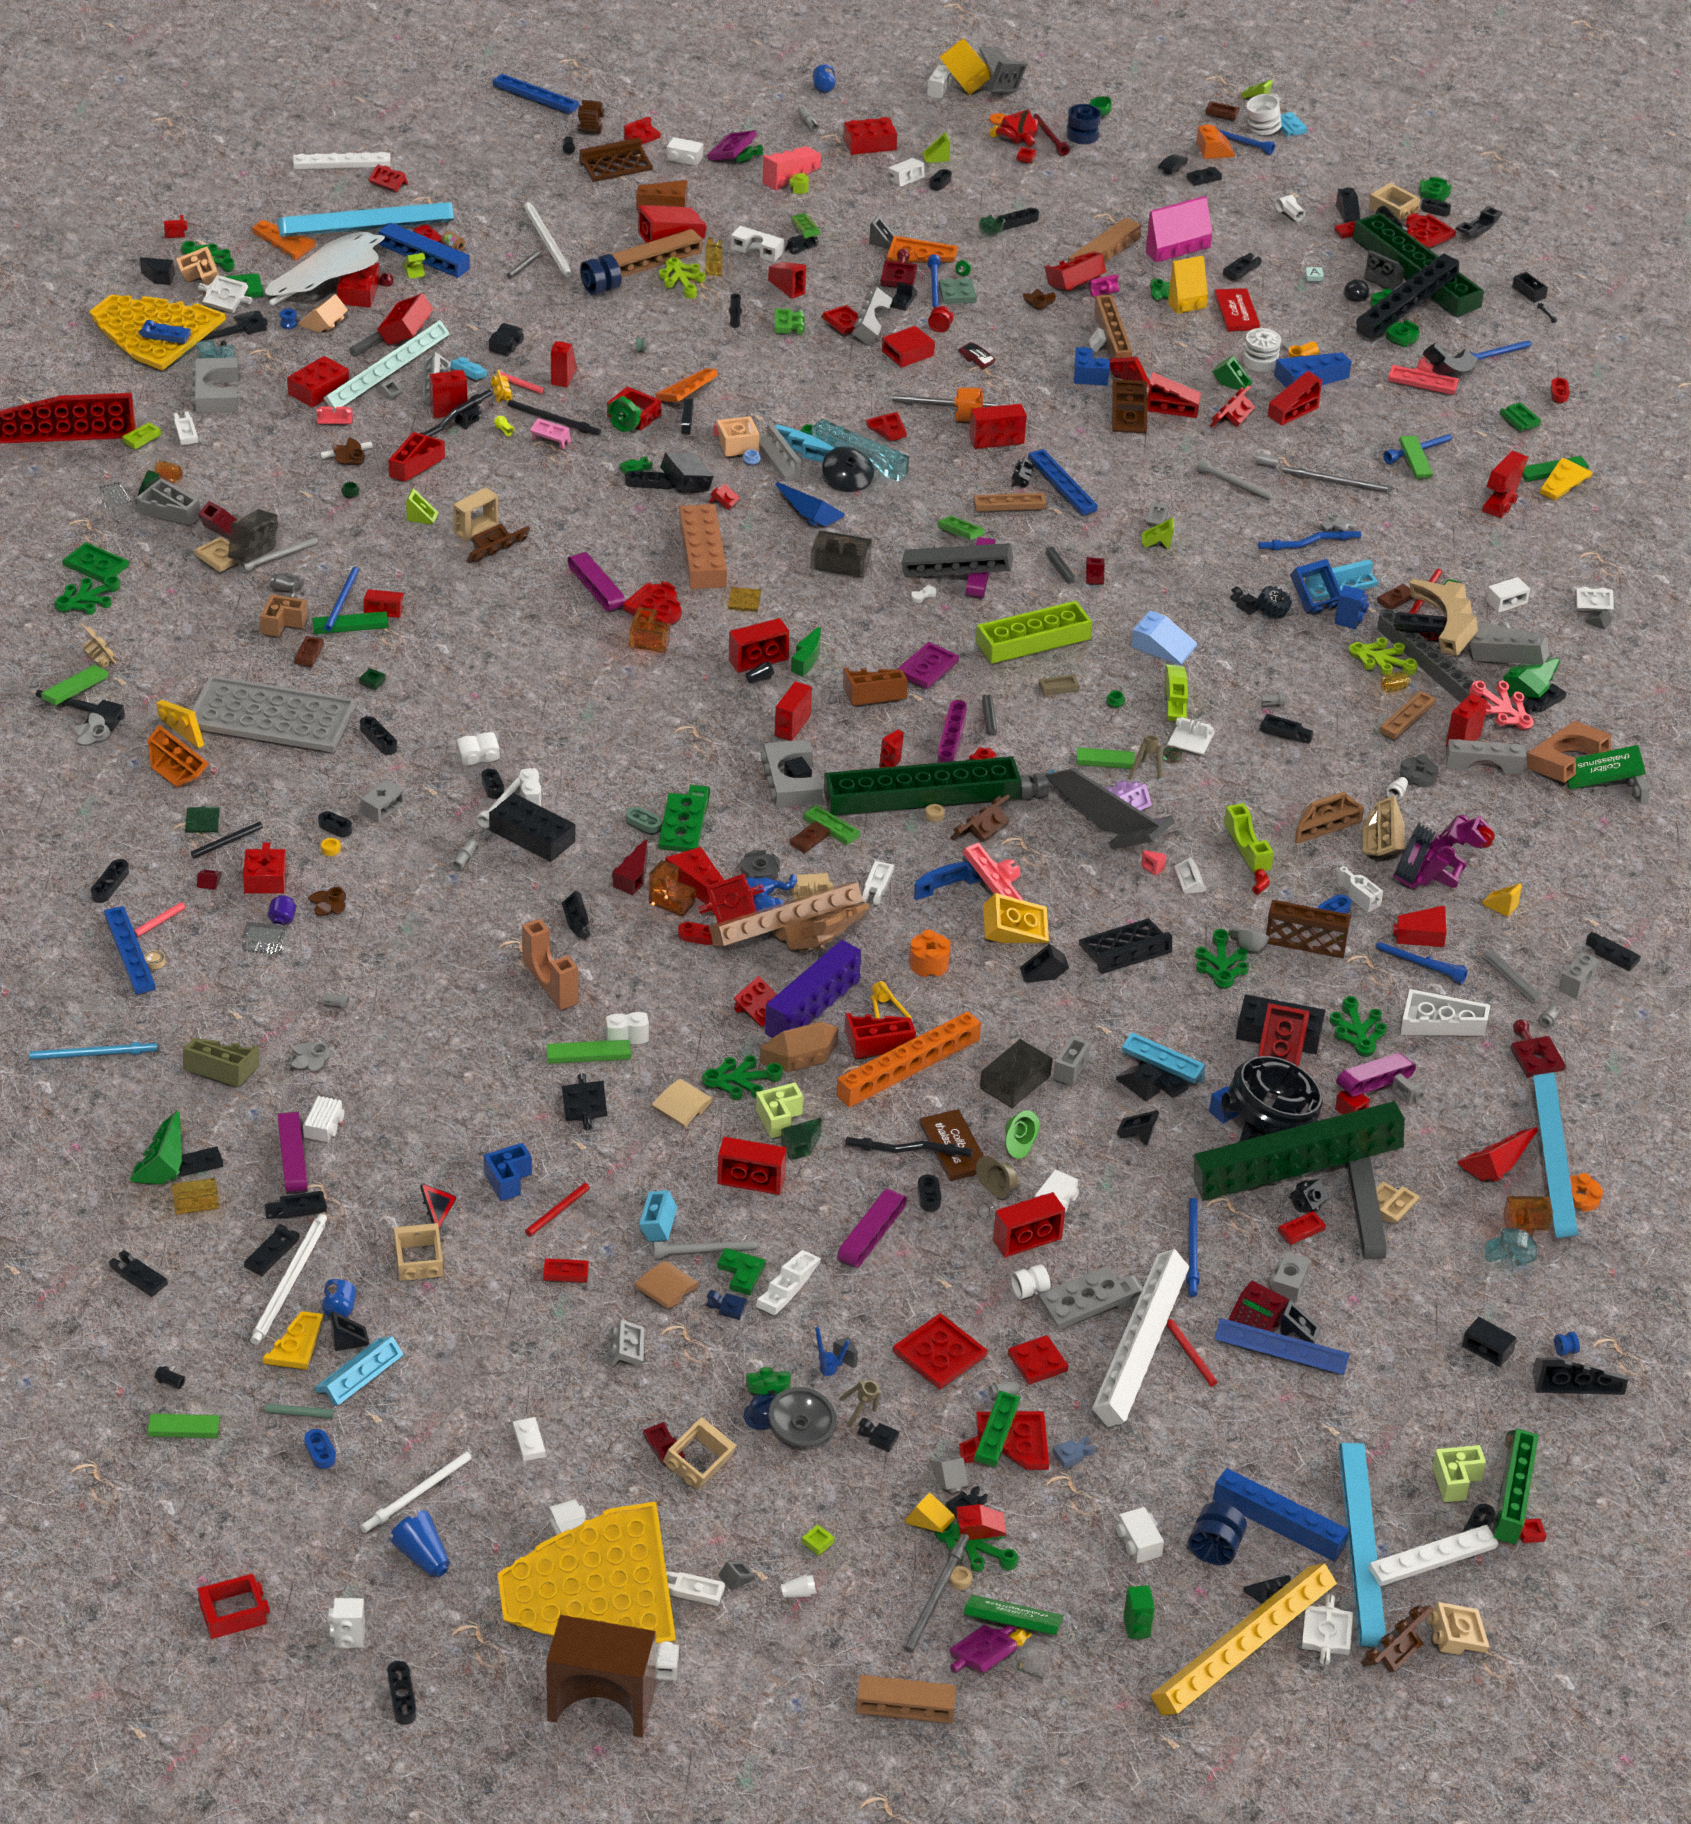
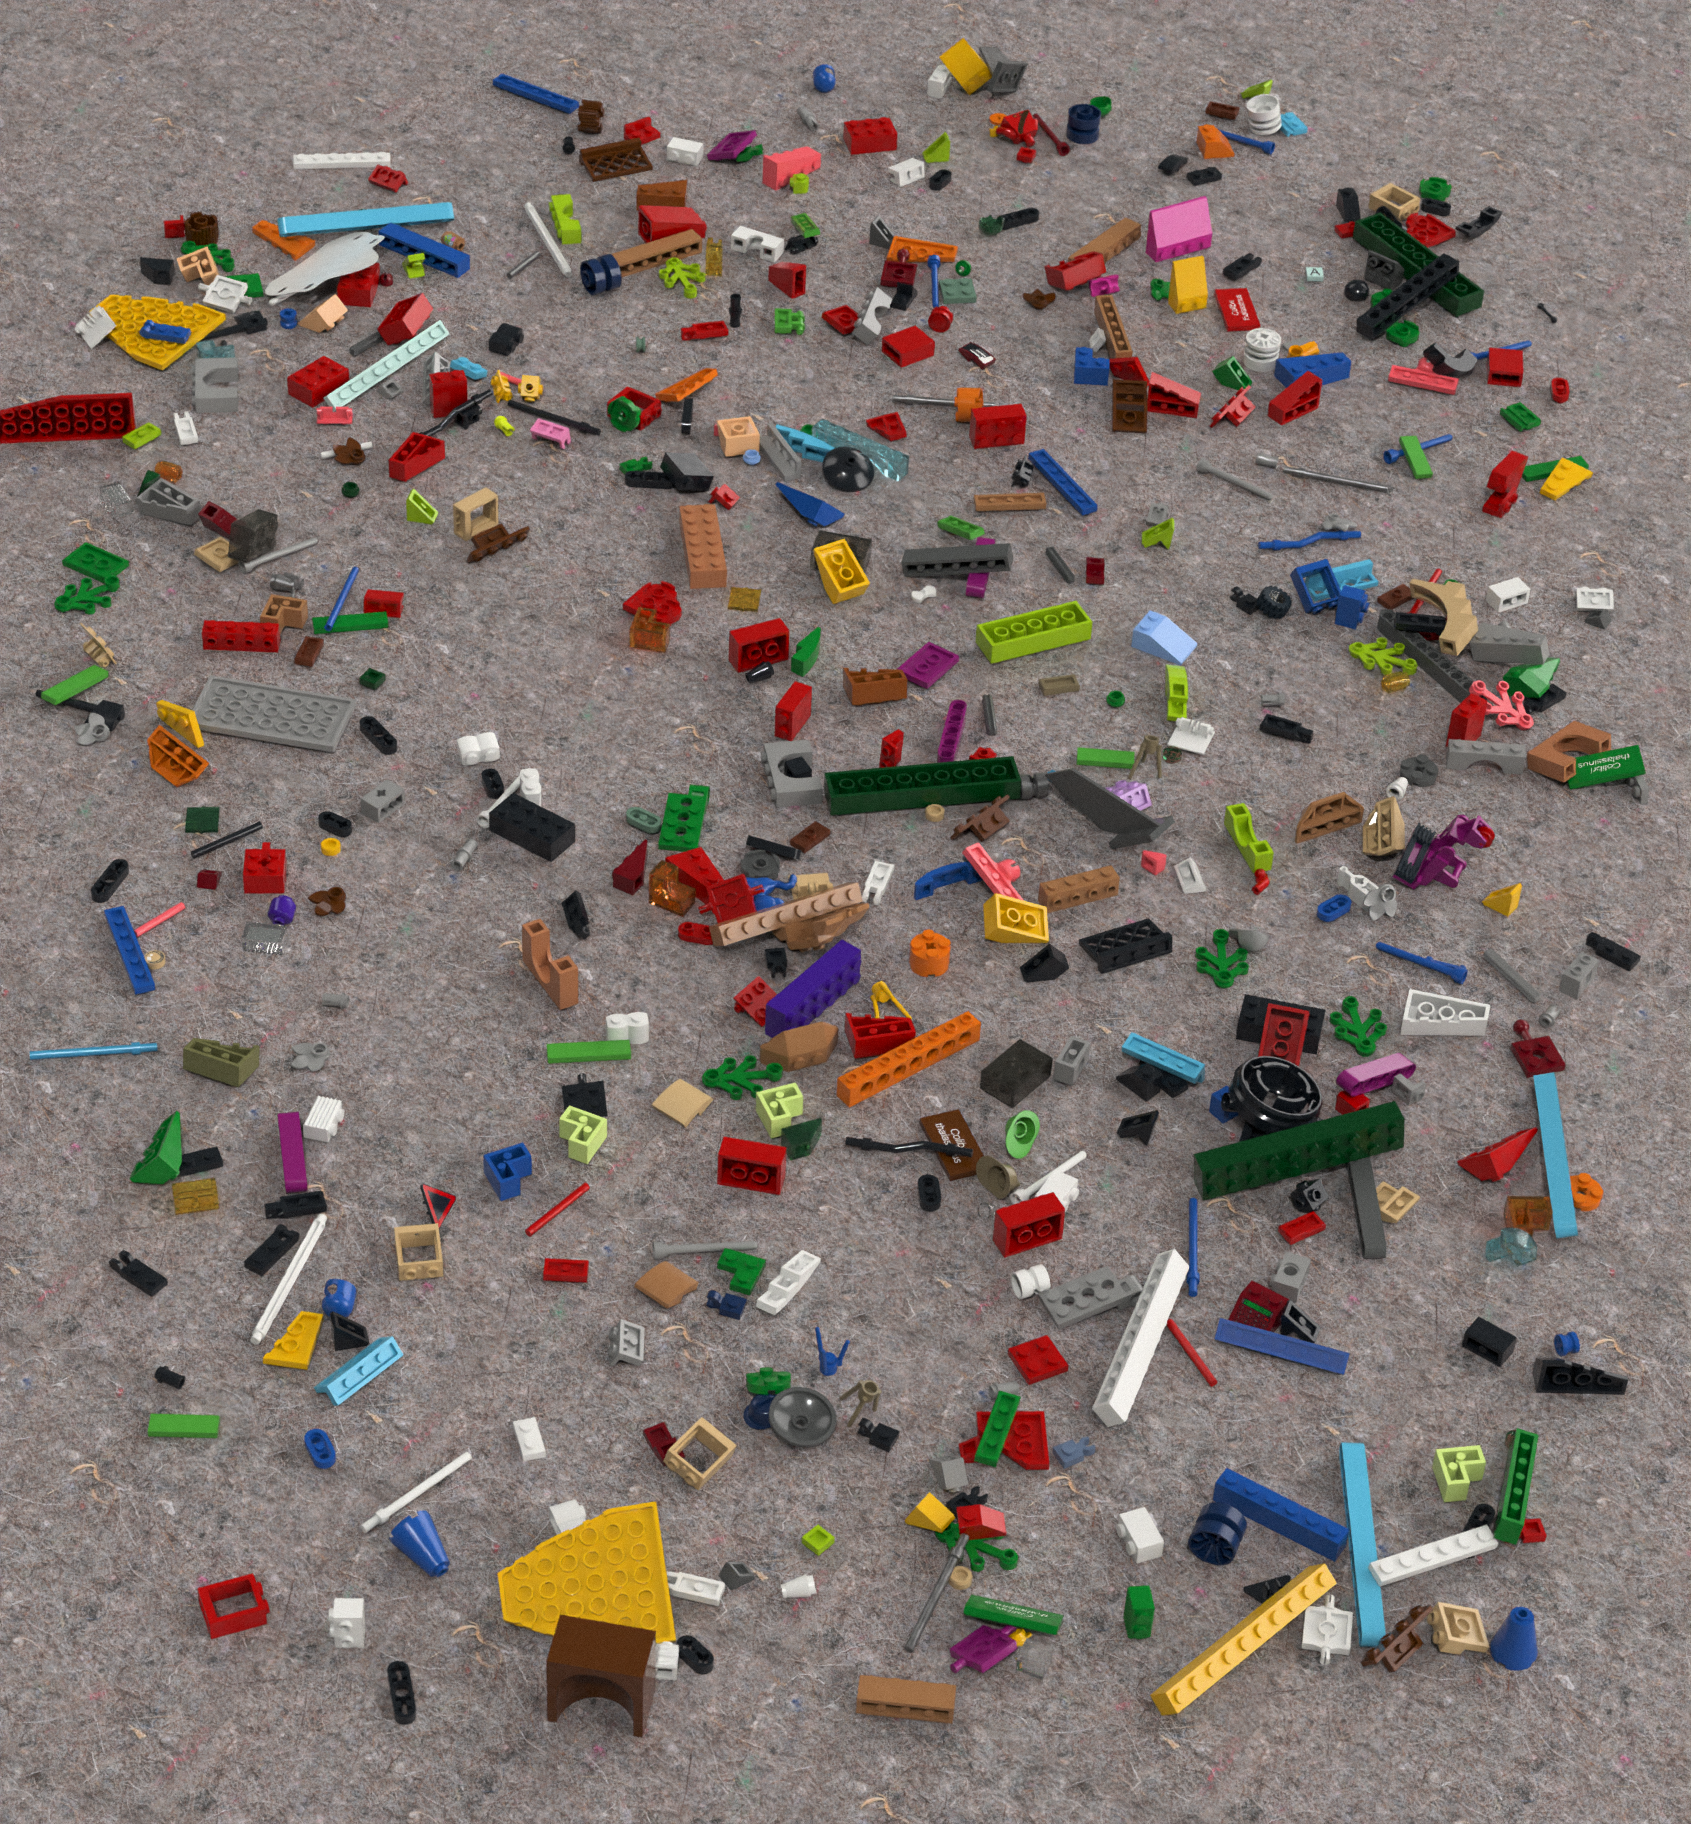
sand green bar [265,1404,334,1419] -> none
red plate [413,224,443,244] -> none
red slope [551,341,577,387] -> none
magenta beam [567,552,626,612] -> none
medium azure brick [639,1190,677,1242] -> none
bright green tile [803,805,860,845] -> none
dark grey slope [833,1337,858,1368] -> none
magenta beam [837,1188,907,1268] -> none
red plate [893,1313,988,1390] -> none
reddish brown fence [1266,900,1351,959] -> none
white piece [1275,195,1306,222] -> none
medium nougat plate [1379,691,1436,740] -> none
red slope [1392,906,1447,947] -> none
black piece [1512,272,1548,303] -> none
none -> white hinge [74,306,116,349]
none -> reddish brown brick [184,211,219,246]
none -> red brick [202,620,280,653]
none -> yellow brick [518,375,543,402]
none -> lime arch [548,194,581,245]
none -> yellowish green brick [559,1105,607,1164]
none -> black beam [676,1635,714,1675]
none -> red hinge [680,321,729,341]
none -> black beam [746,835,802,860]
none -> black plate [764,947,787,978]
none -> yellow slope [813,539,870,604]
none -> white piece [1010,1151,1087,1205]
none -> medium nougat brick [1038,865,1120,913]
none -> light grey plate [1363,884,1397,921]
none -> red brick [1487,347,1524,387]
none -> blue cone [1490,1607,1538,1671]

